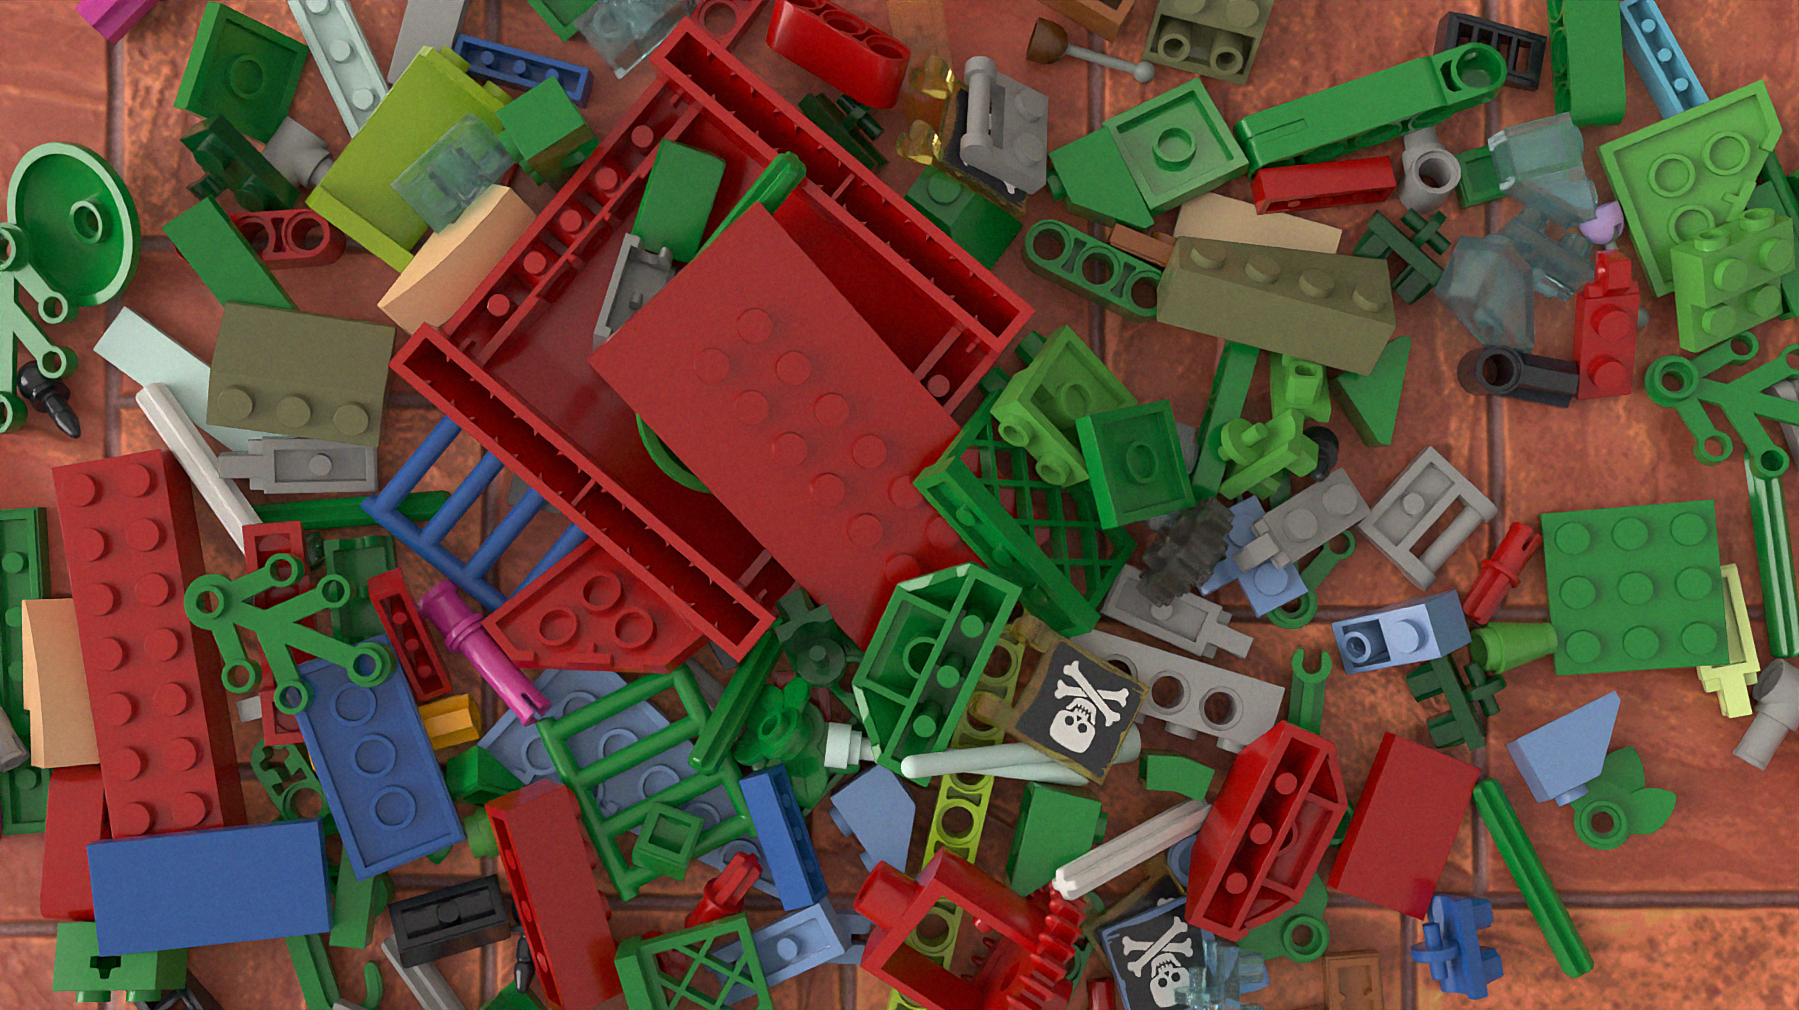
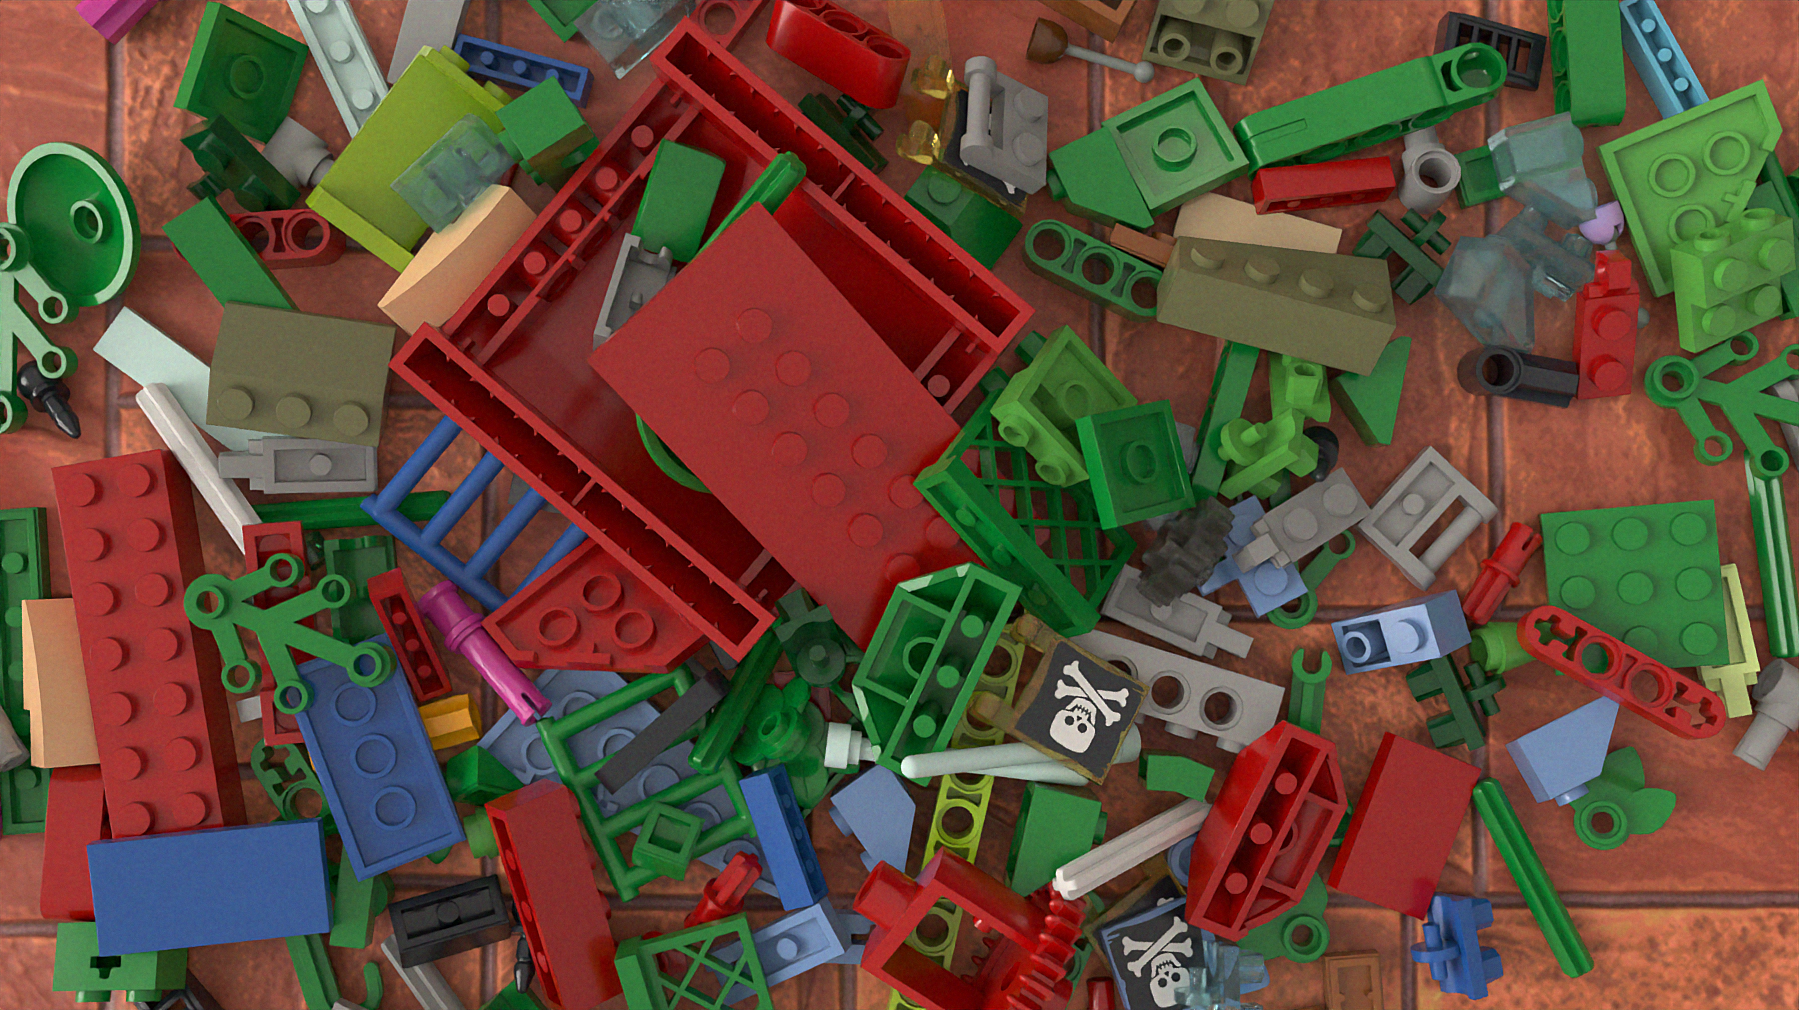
none -> black beam [594,667,734,795]
none -> red beam [1516,605,1726,740]

